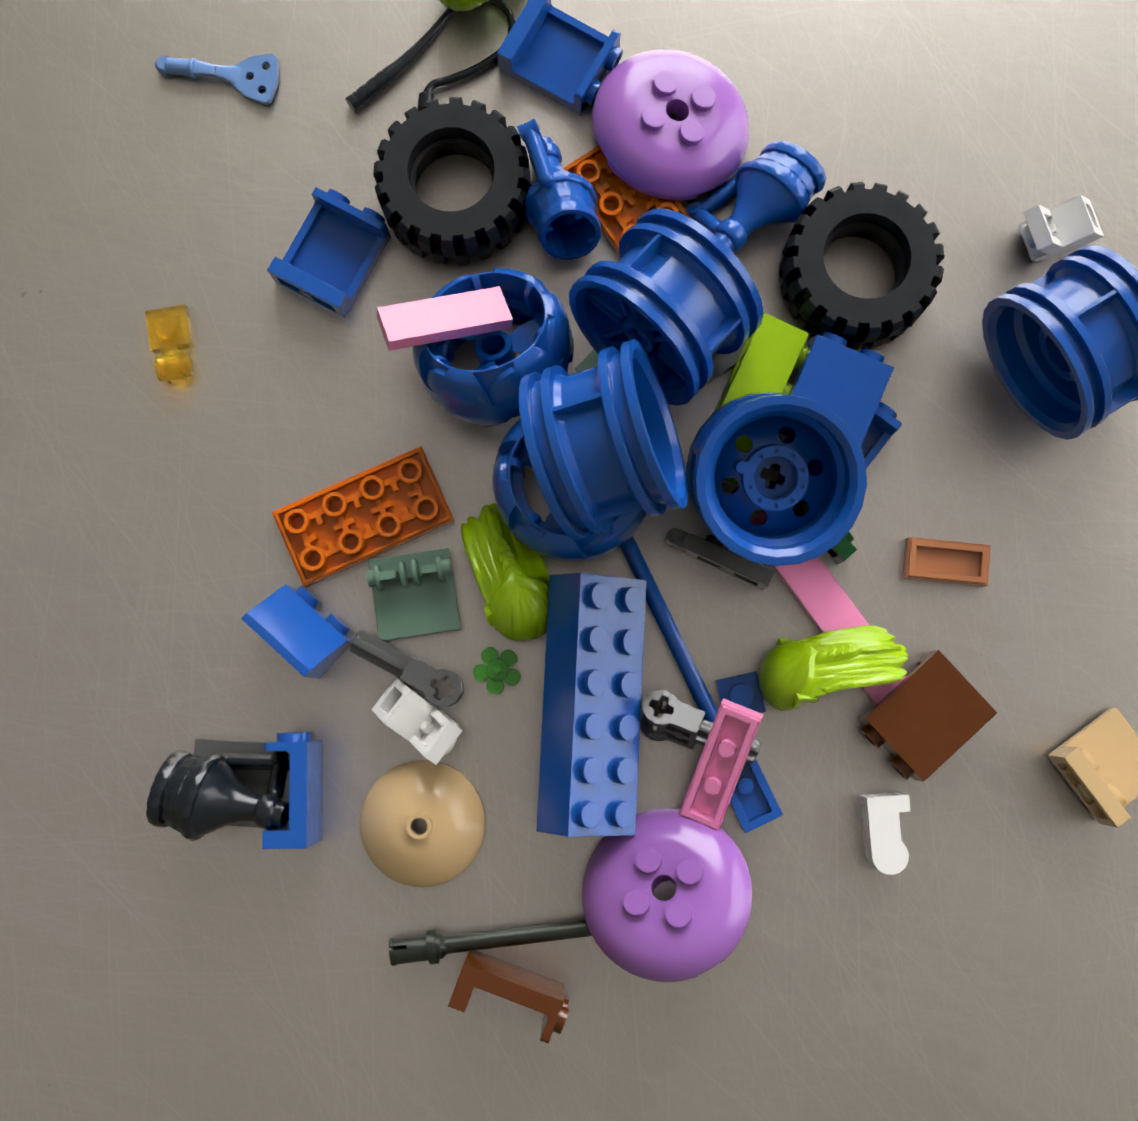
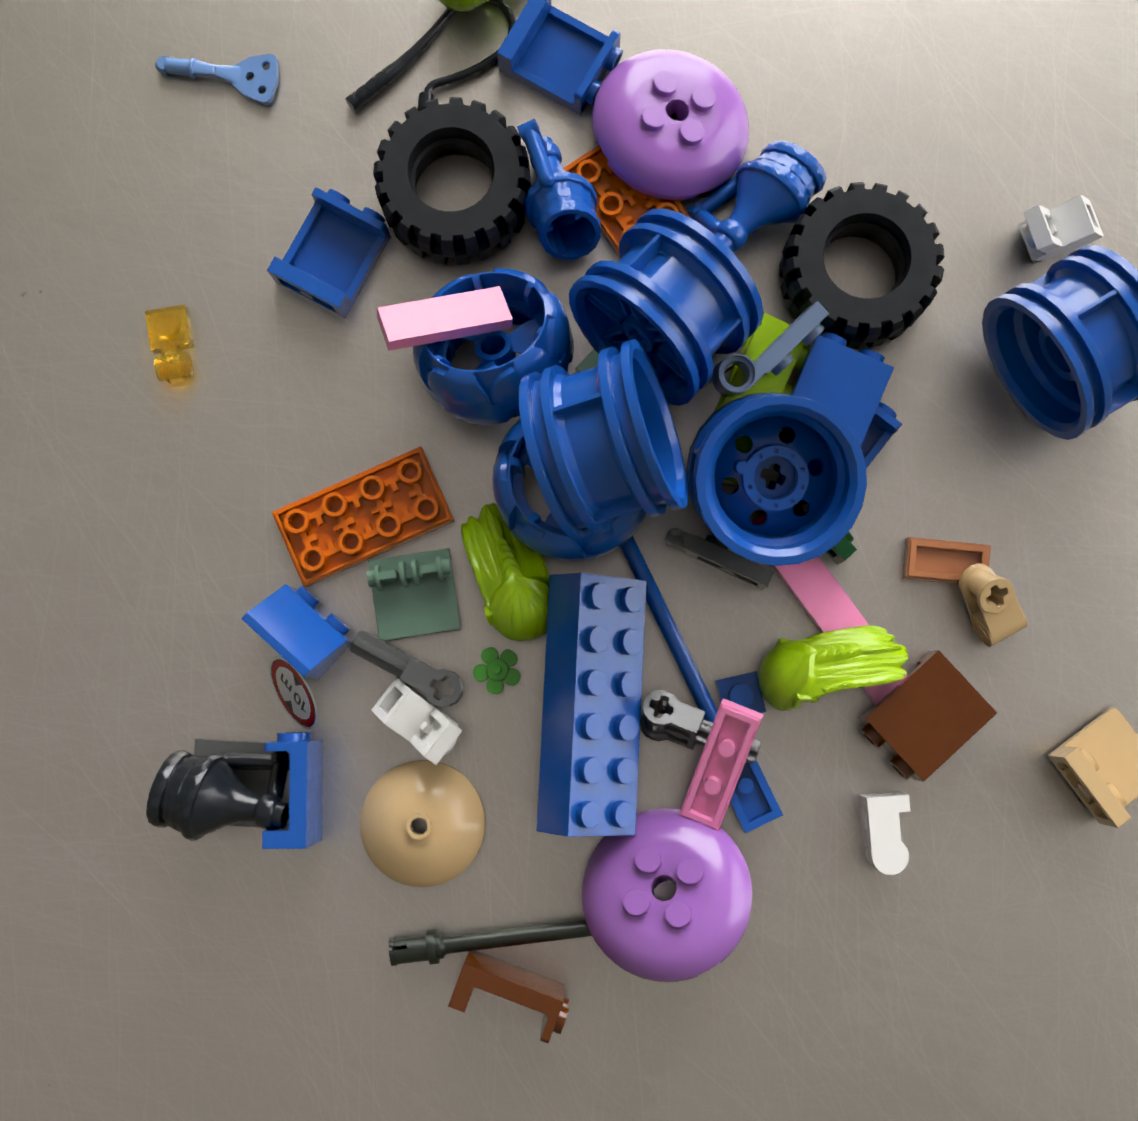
none -> sticker [269,656,318,730]
none -> sand blue plate [712,301,829,396]
none -> tan piece [959,563,1028,647]

